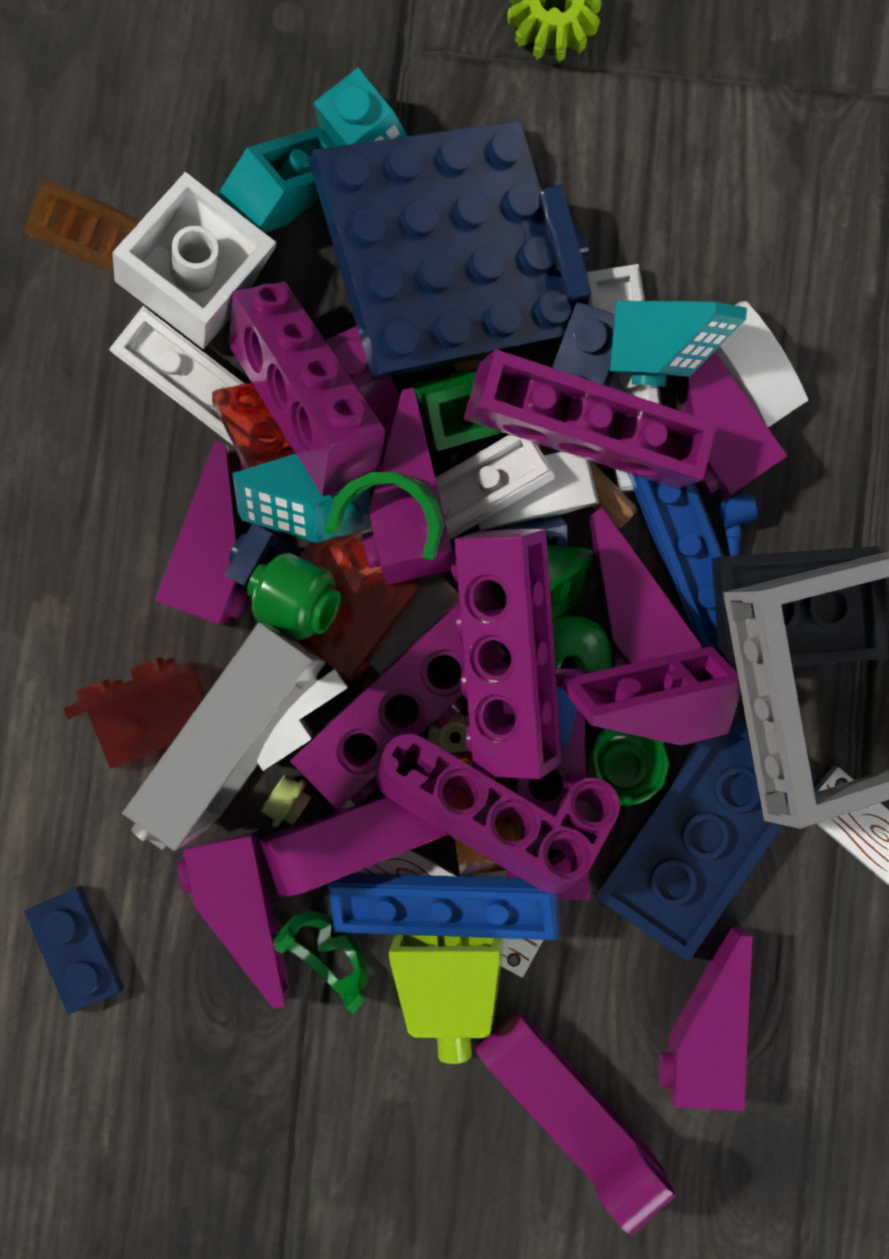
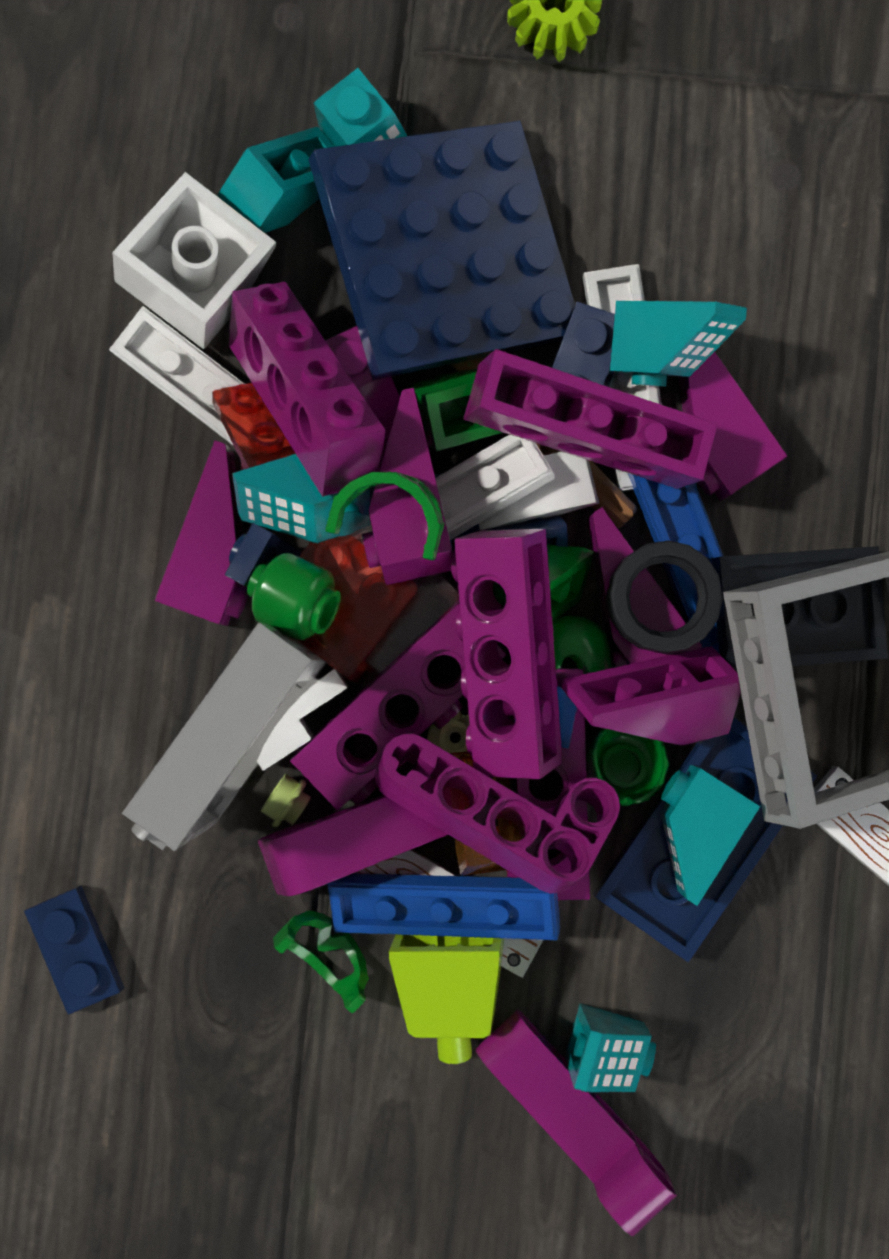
clear orange slope [23,179,139,274] -> none
clear red bracket [63,657,206,769] -> none
magenta slope [178,830,291,1009] -> none
dark blue plate [539,184,592,306] -> none
magenta slope [658,926,753,1111] -> none
white slope [715,301,808,427] -> none
blue hand [719,494,758,556] -> none
none -> teal slope [564,1003,656,1092]
none -> black tyre [606,540,723,653]
none -> teal slope [660,765,760,906]

